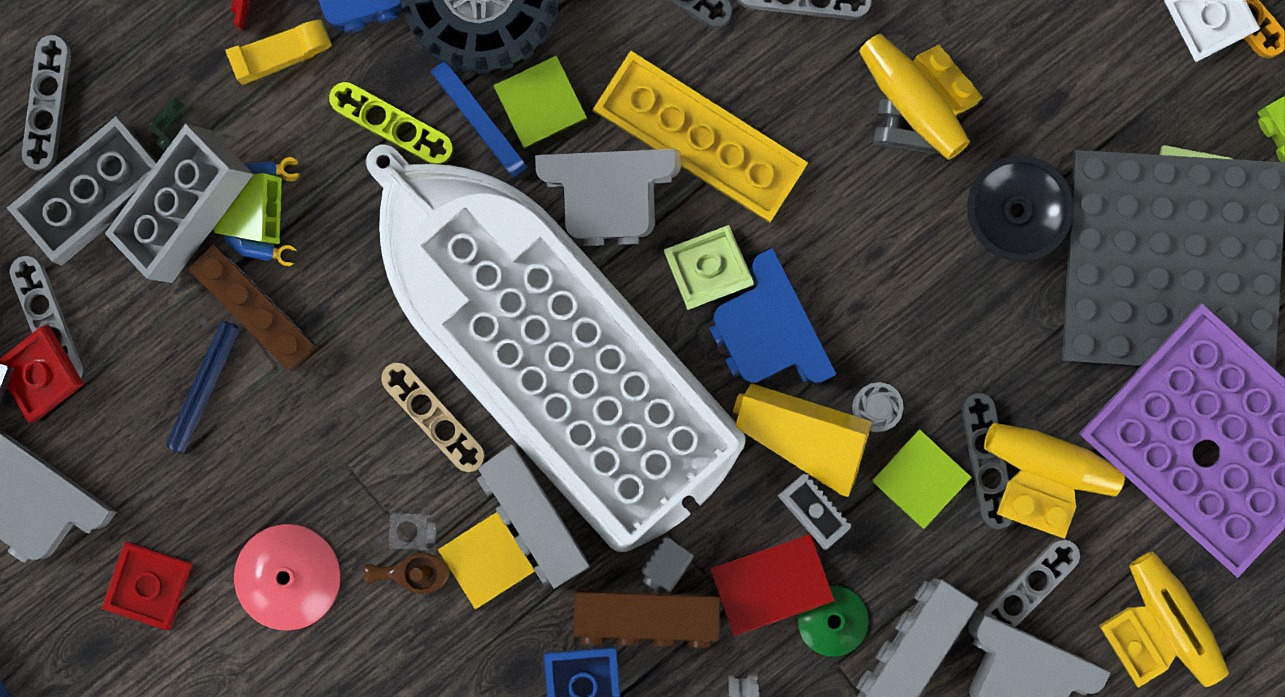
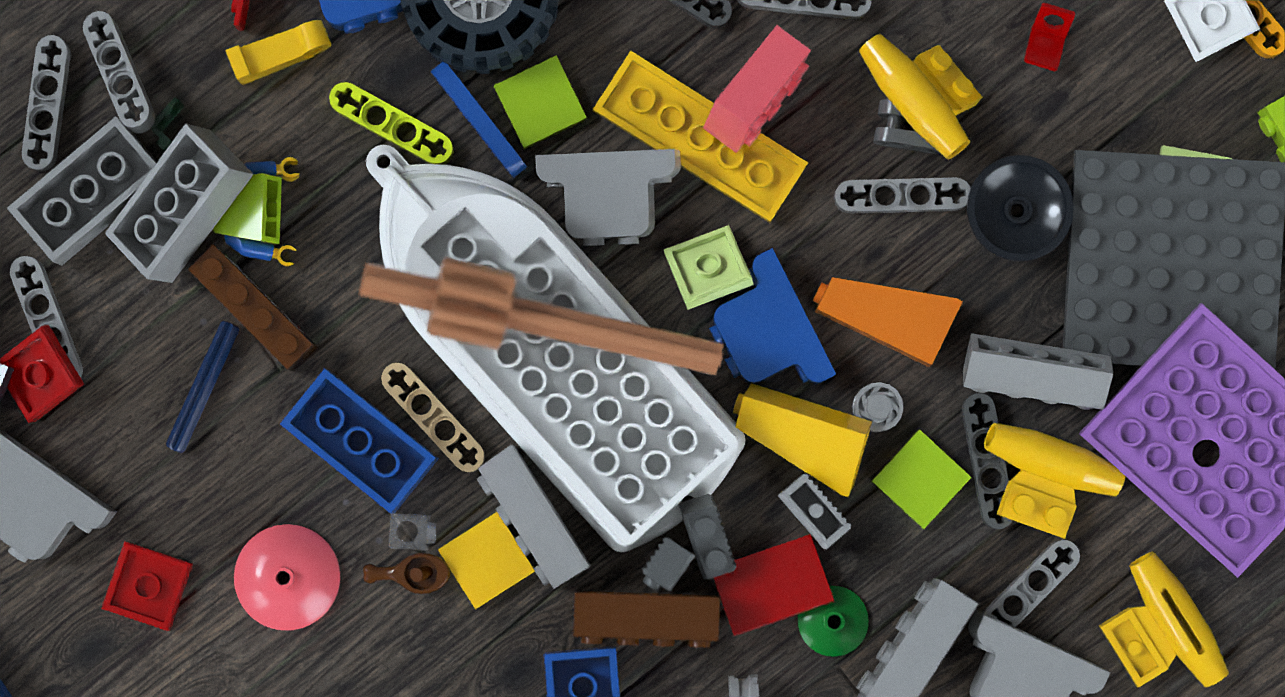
none -> light grey beam [83,11,155,133]
none -> blue brick [280,369,439,514]
none -> nougat axle [359,257,723,375]
none -> dark grey brick [679,494,736,579]
none -> coral brick [703,25,811,153]
none -> orange slope [813,277,963,367]
none -> light grey beam [834,178,971,214]
none -> light grey brick [963,333,1113,410]
none -> red bracket [1024,3,1075,71]

